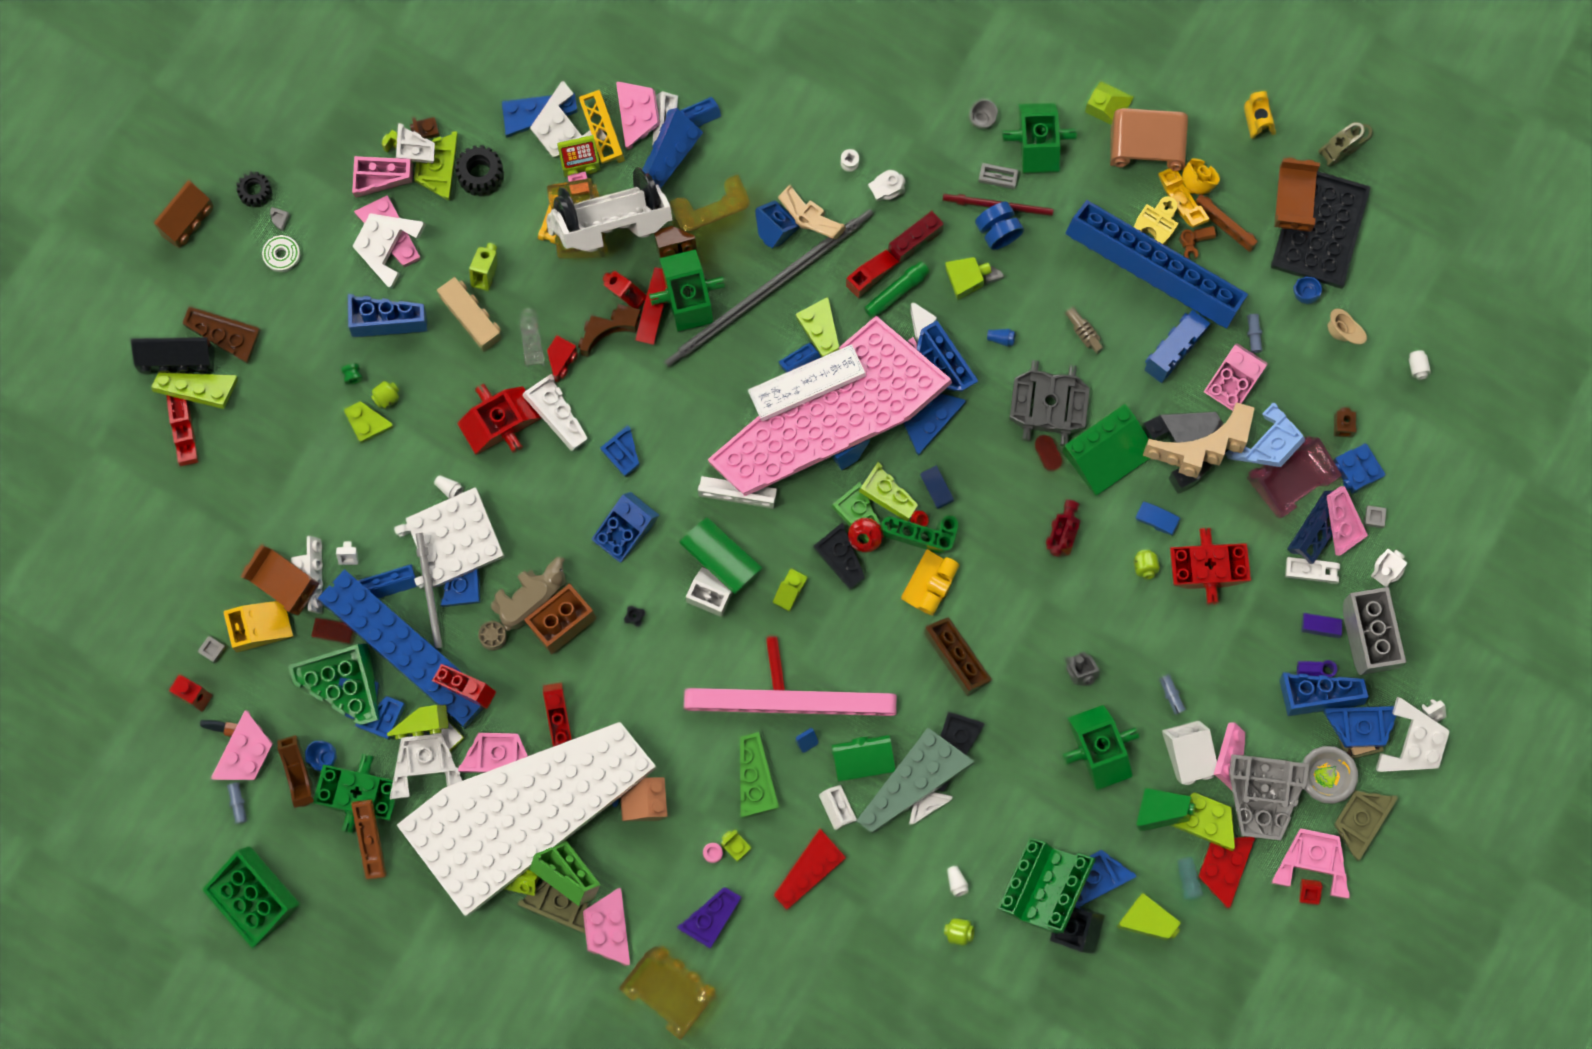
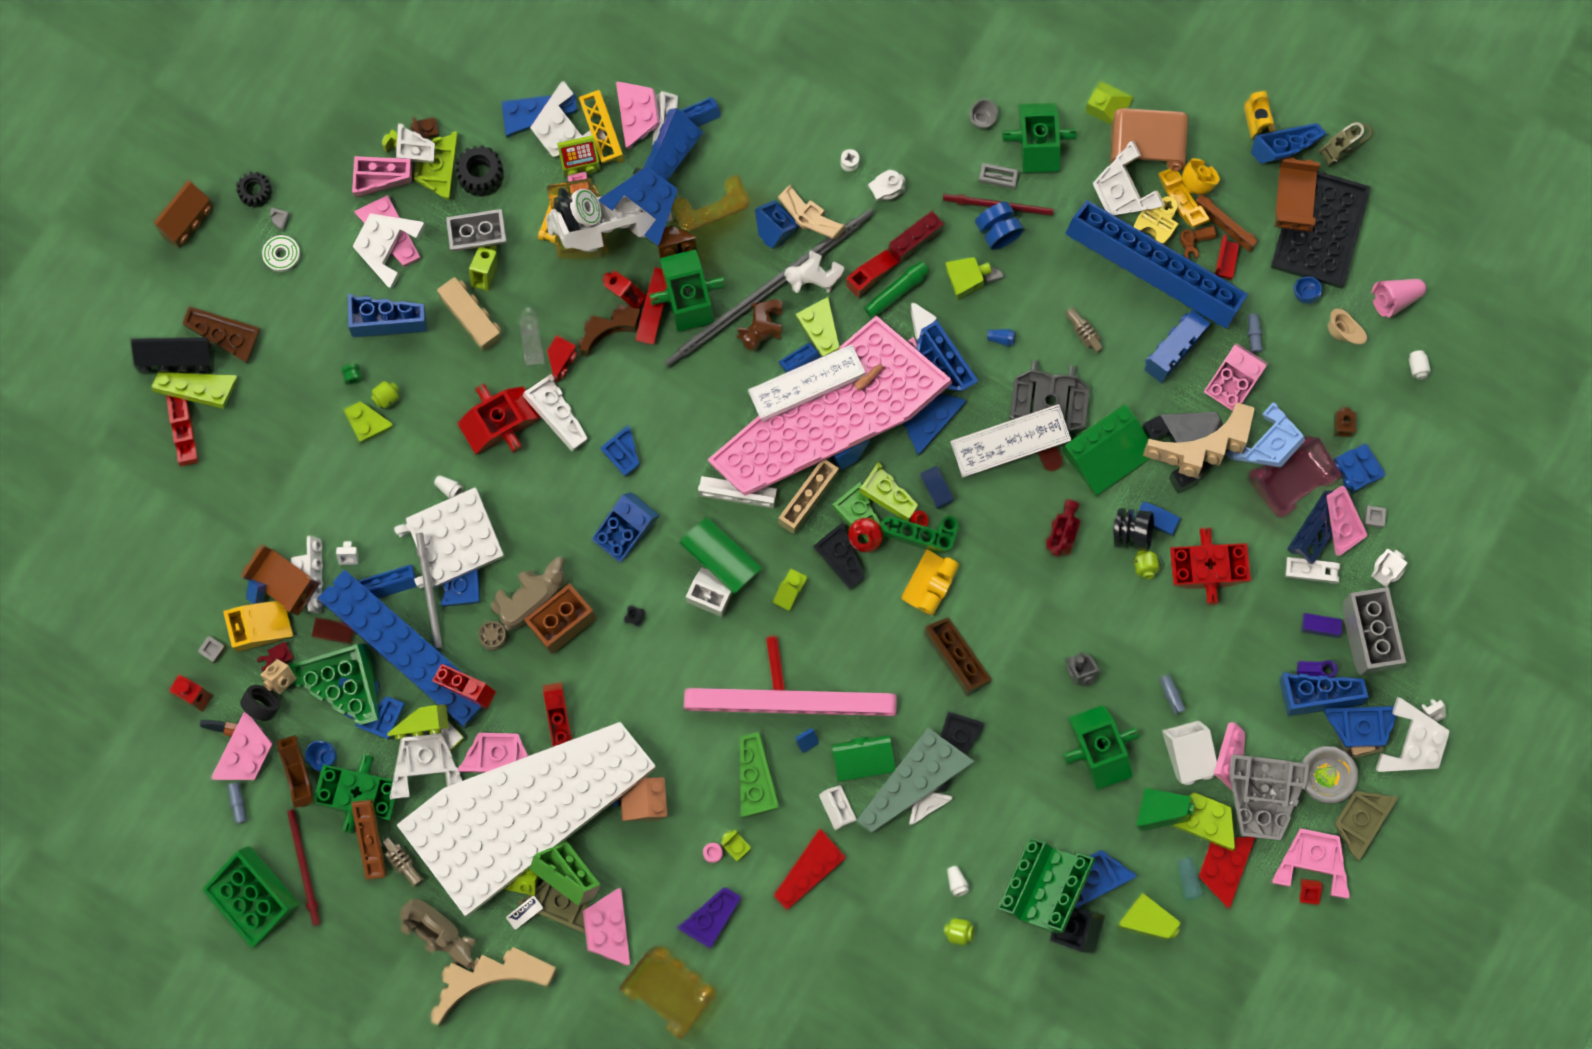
none -> black tyre [240,685,281,721]
none -> blue slope [246,579,266,604]
none -> dark red plate [257,641,294,672]
none -> tan brick [260,659,297,694]
none -> dark red bar [287,810,321,926]
none -> dark tan hinge [382,838,423,888]
none -> dark tan animal [399,899,476,969]
none -> tan arch [430,947,557,1026]
none -> light grey slope [446,209,507,251]
none -> white sticker [506,896,543,930]
none -> white tile [570,188,601,227]
none -> blue wing [598,166,678,246]
none -> reddish brown animal [737,299,782,351]
none -> tan brick [778,459,839,534]
none -> white animal [784,250,844,293]
none -> nougat piece [854,364,883,391]
none -> white tile [950,404,1071,477]
none -> white wing [1093,141,1165,216]
none -> black wheel [1113,508,1154,551]
none -> red panel [1214,235,1239,280]
none -> blue wedge [1251,123,1327,164]
none -> bright pink cone [1372,279,1426,318]

